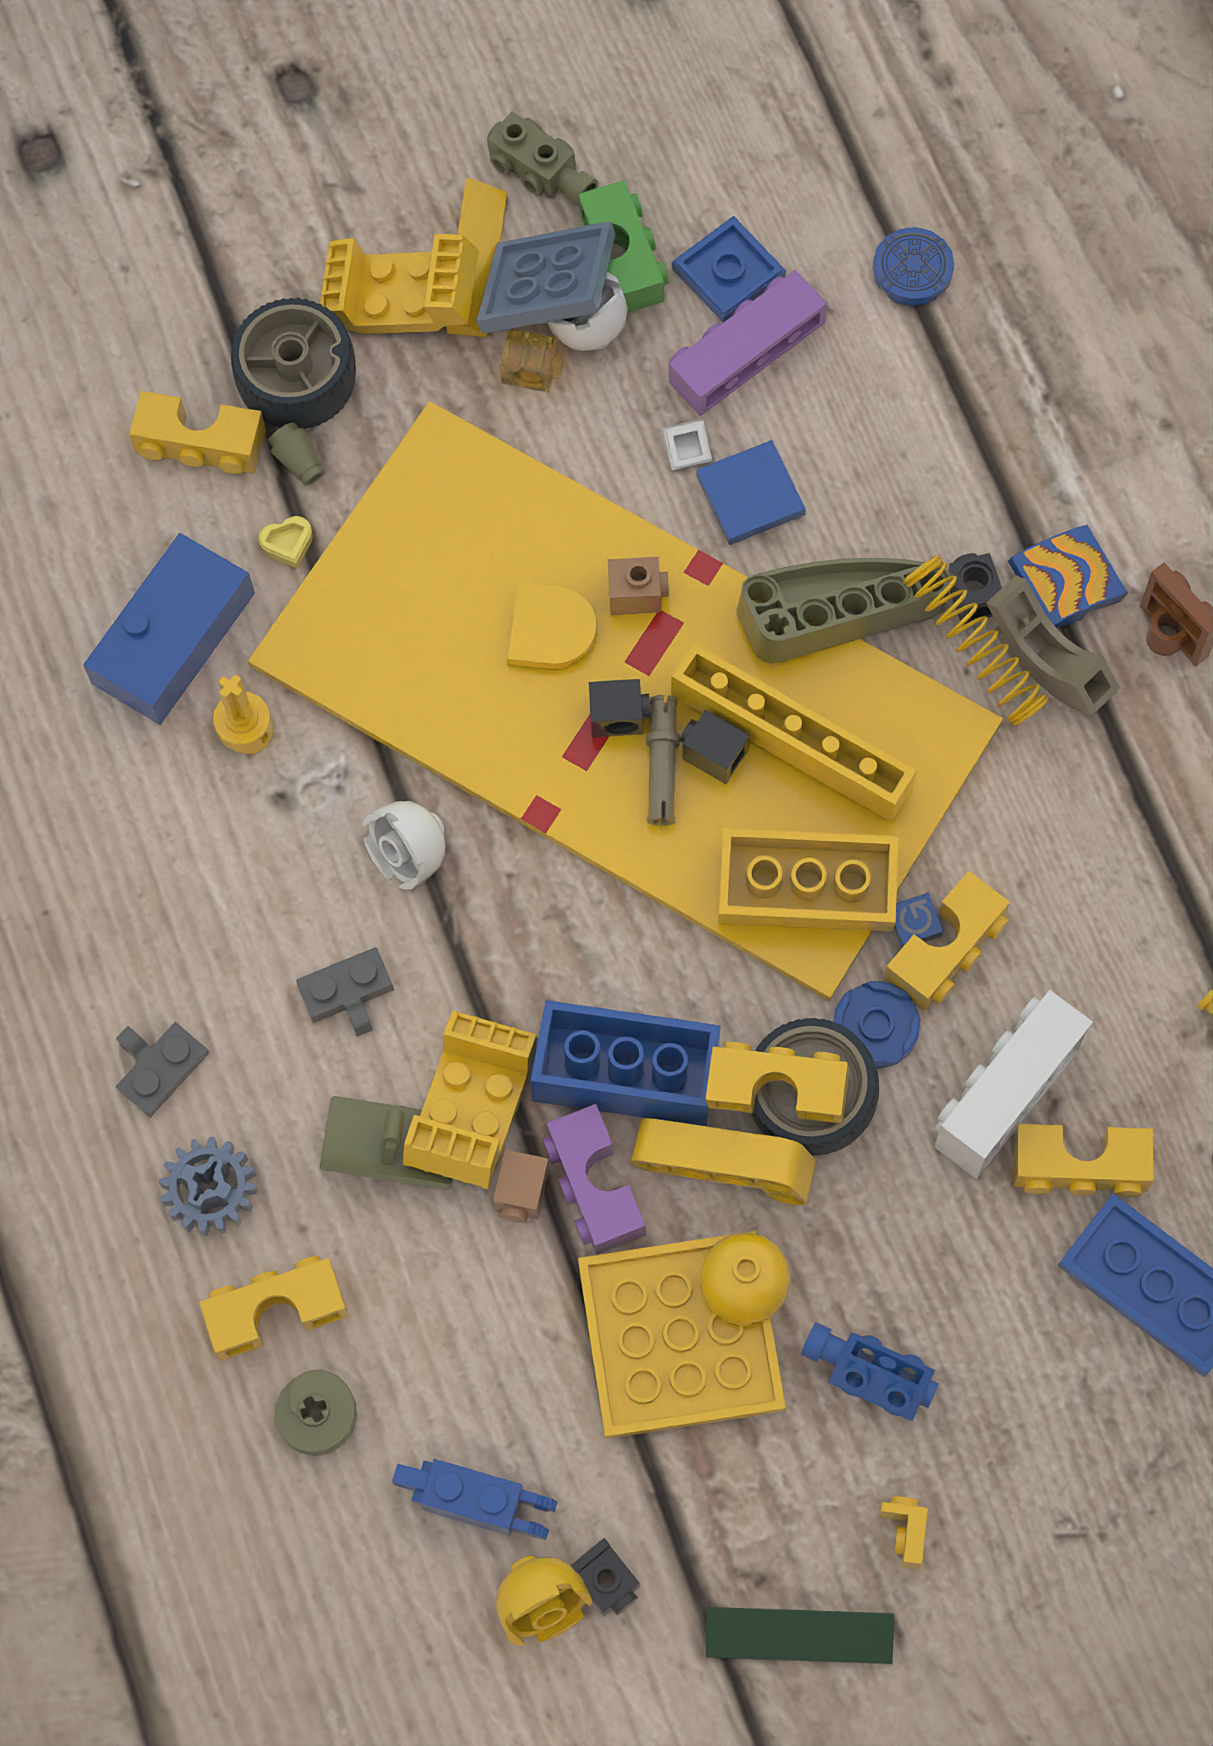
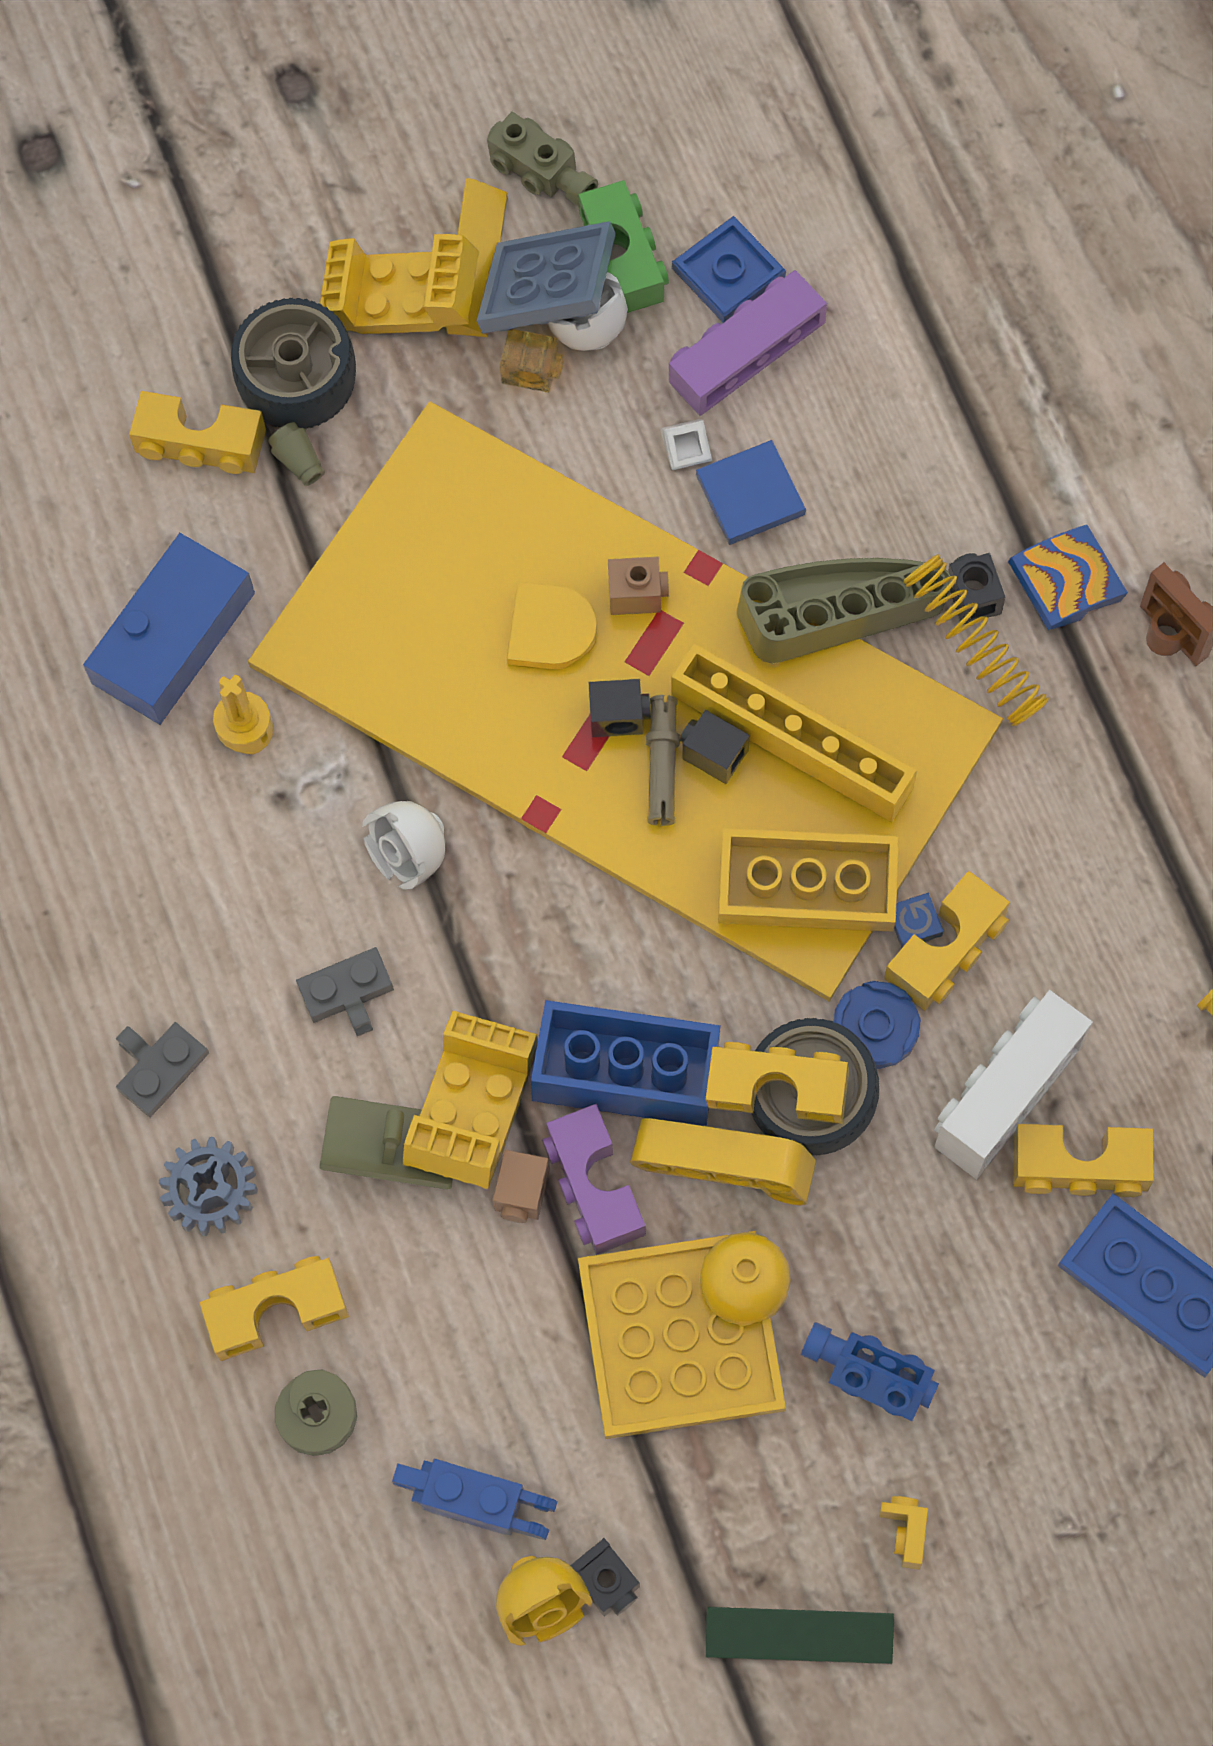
light yellow tile [258,516,313,569] -> none
blue tile [872,227,954,306] -> none
dark tan arch [986,575,1120,716] -> none

